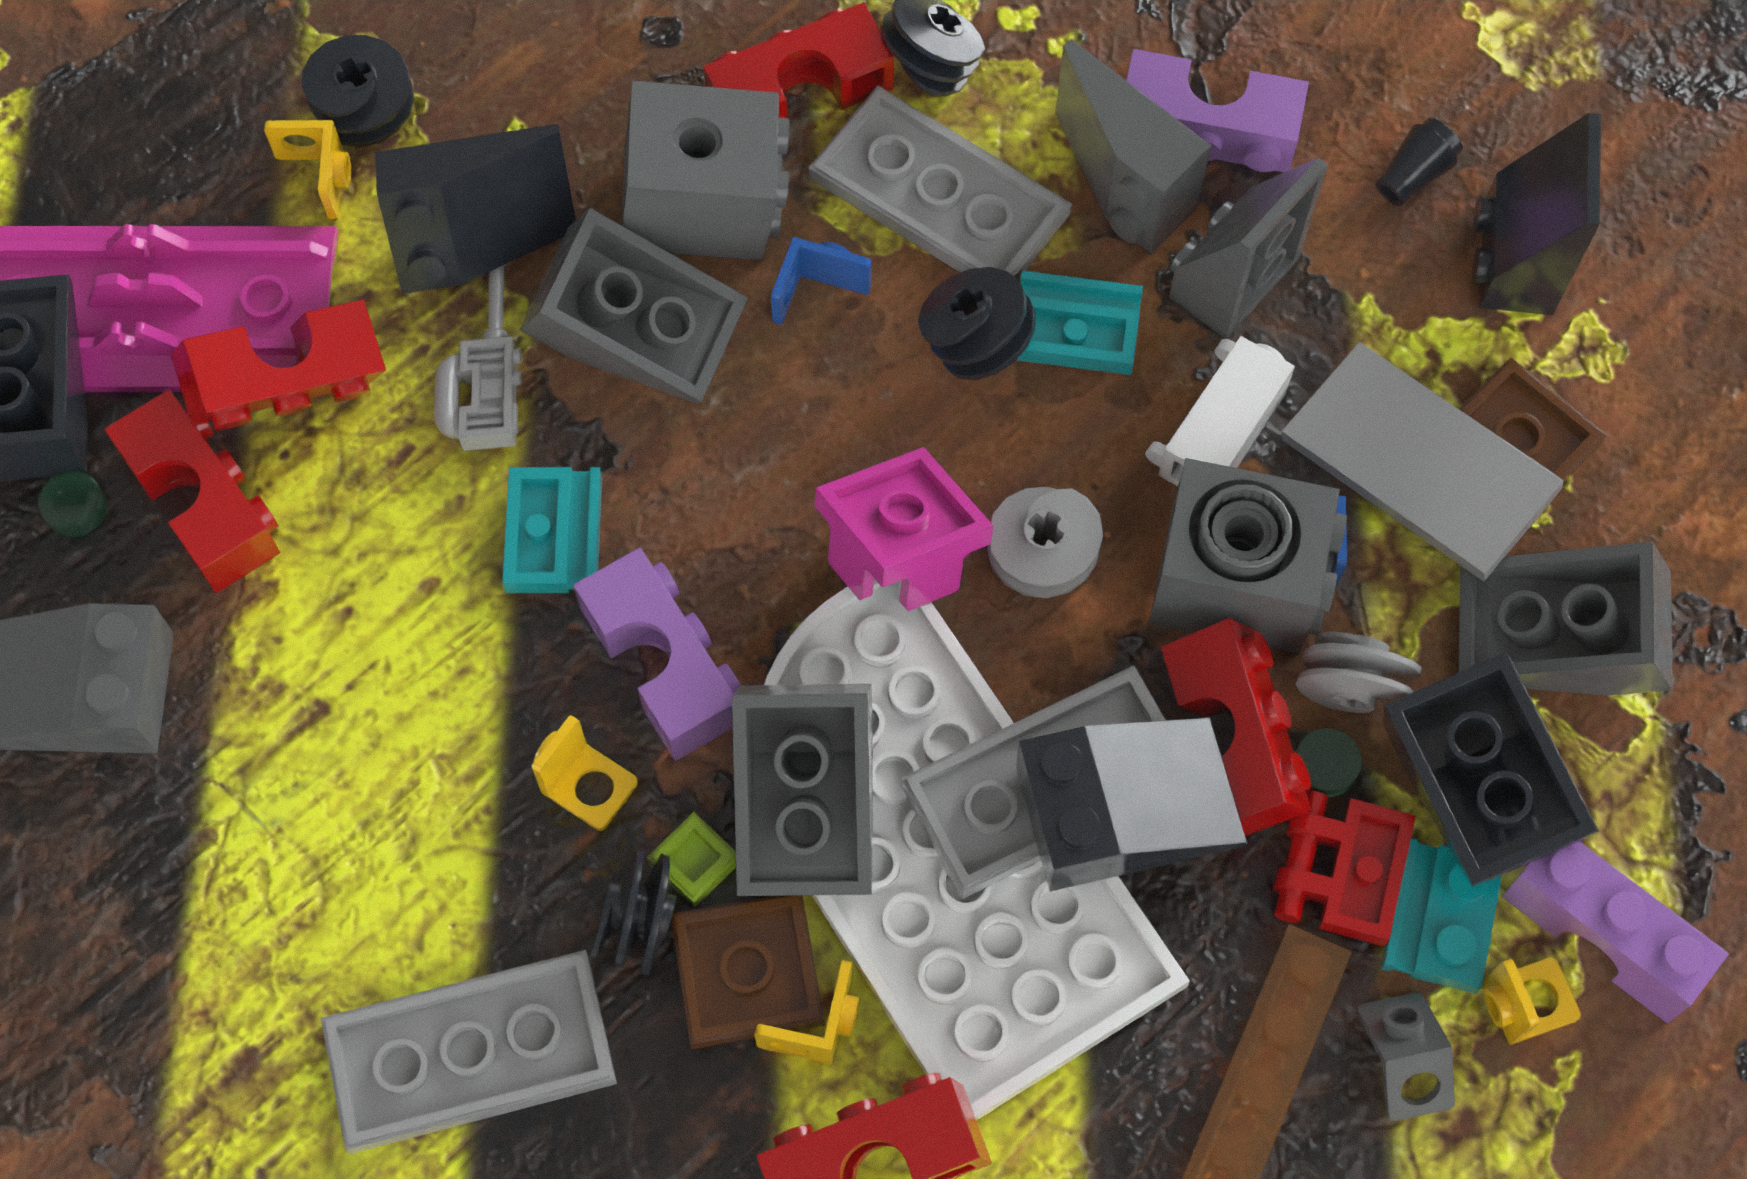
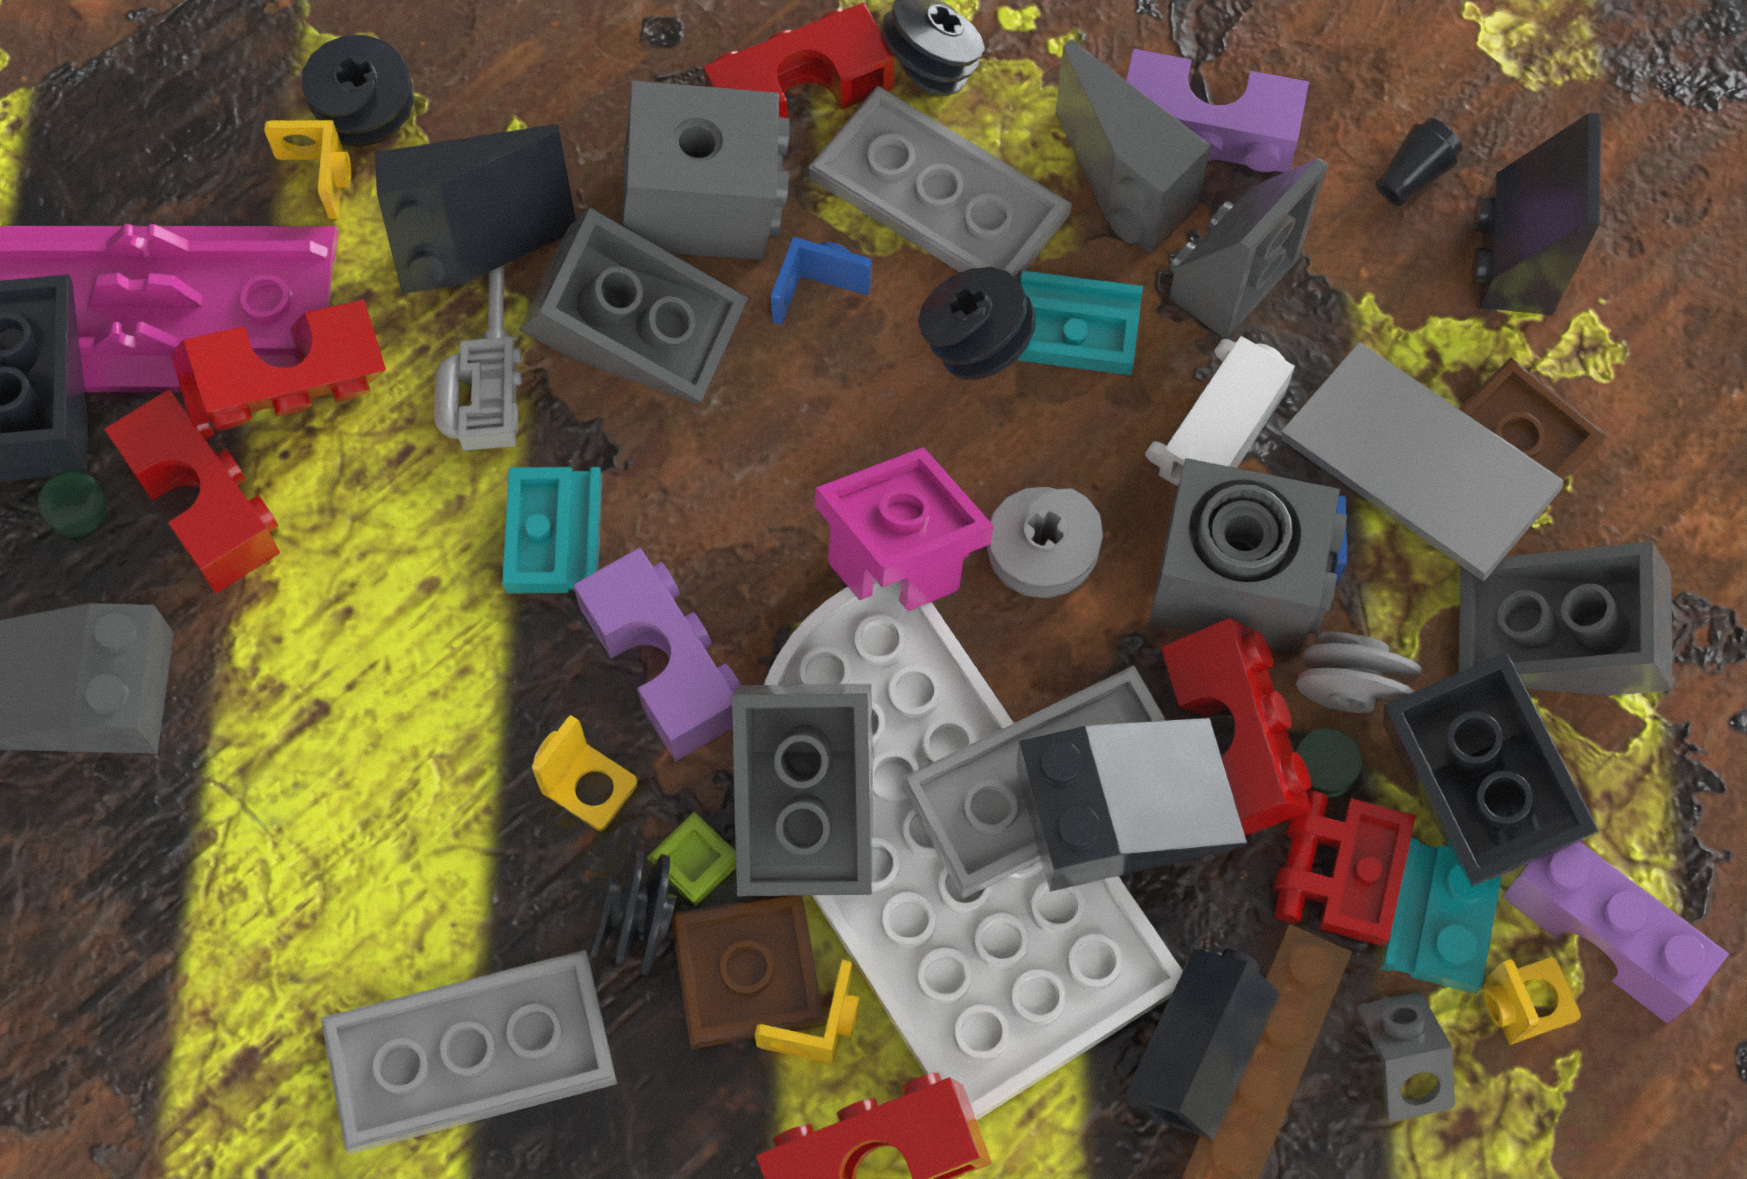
none -> black brick [1125,948,1280,1140]

